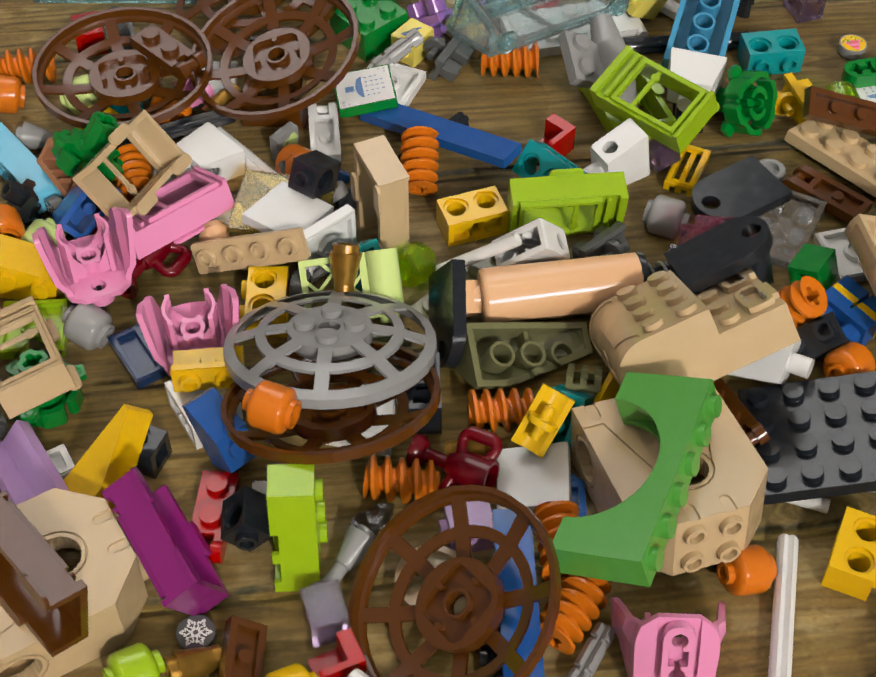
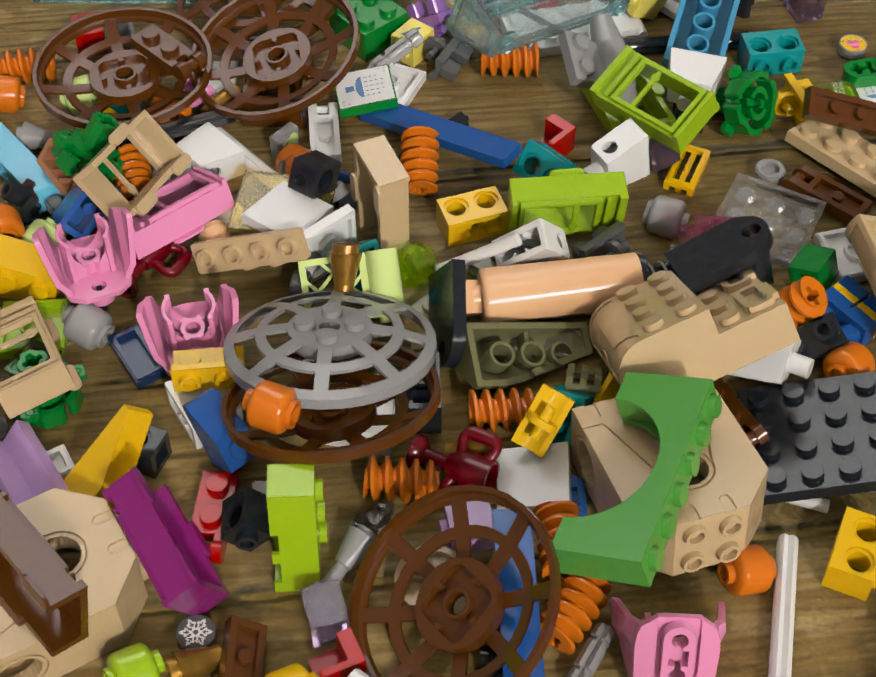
yellow brick [239,266,290,338] -> none
black tile [690,155,792,227] -> none

